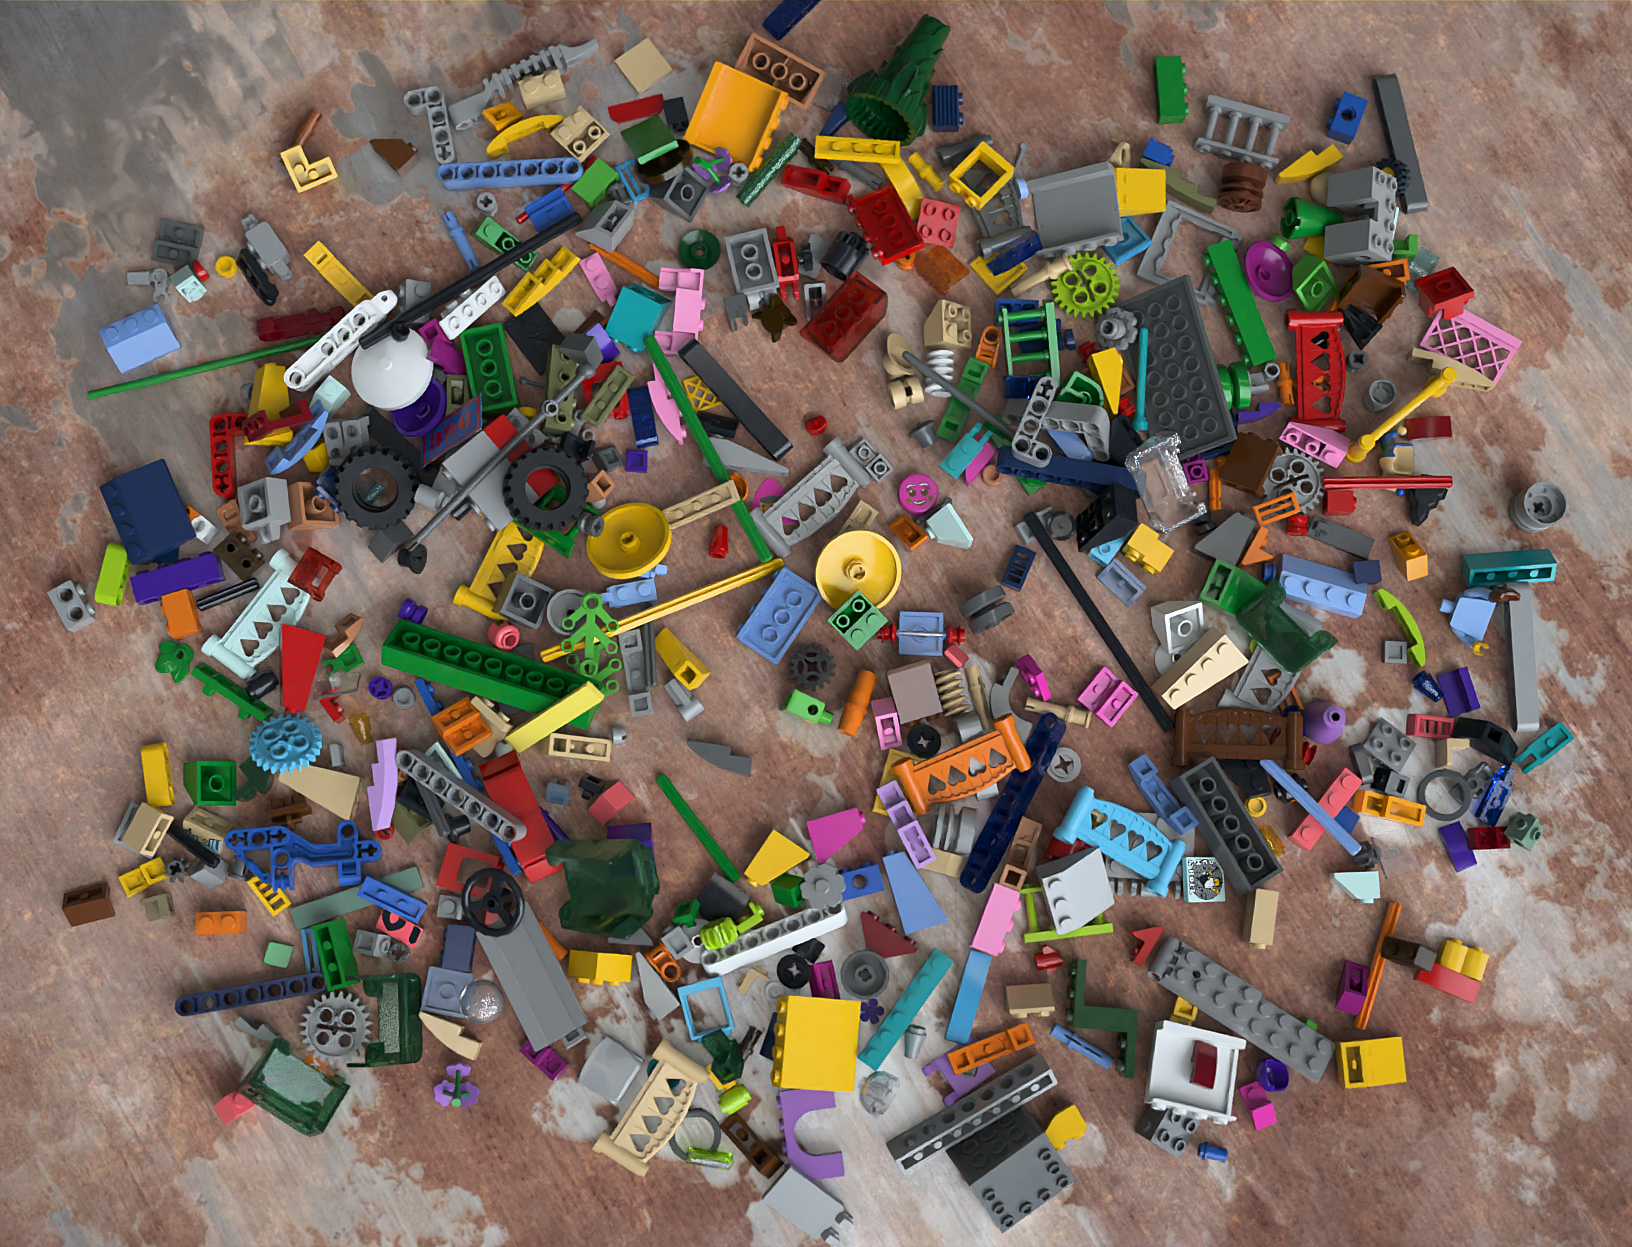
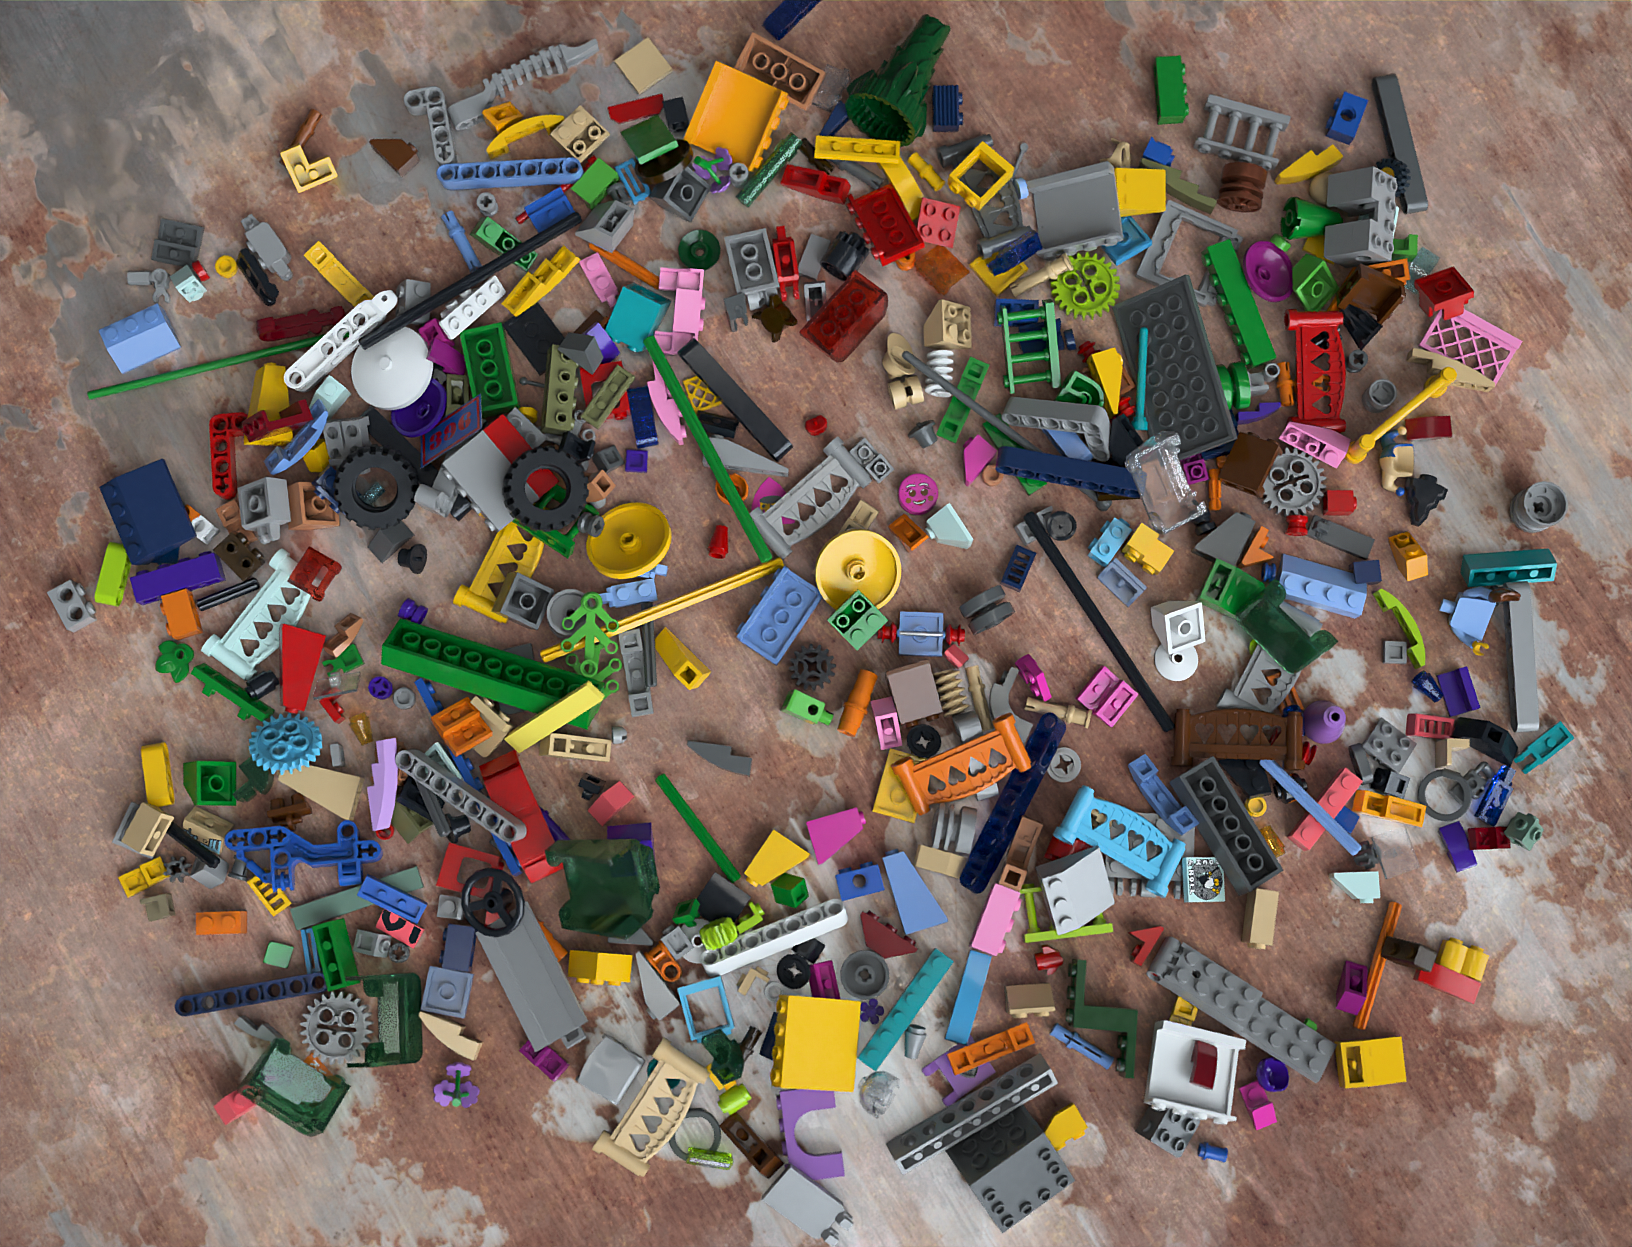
reddish brown panel [62,883,115,927] -> none
light grey hinge [240,383,254,400] -> none
black hinge [391,323,410,342] -> none
dark grey bar [406,362,596,551] -> none
clear cylinder [459,979,505,1024] -> none
coral head [488,619,520,651] -> none
light grey hinge [495,740,514,757] -> none
tan brick [518,69,567,110] -> none
sand blue tile [546,778,570,806] -> none
tan tile [661,480,740,530] -> none
light grey piece [664,678,705,722] -> none
black plate [798,242,813,272] -> none
light grey plant [800,864,846,910] -> none
lavender slope [876,779,937,869] -> none
dark grey hinge [914,497,952,525] -> none
teal hinge [939,422,993,480] -> none
orange piece [975,325,1001,369] -> none
clear blue slope [1003,375,1046,400] -> none
light grey beam [1011,376,1057,468] -> none
black slope [1075,482,1138,553] -> none
light grey plant [1096,307,1138,351] -> none
wedge [1151,626,1249,710] -> none
orange tile [1252,491,1301,527] -> none
red axle [1322,476,1453,489] -> none

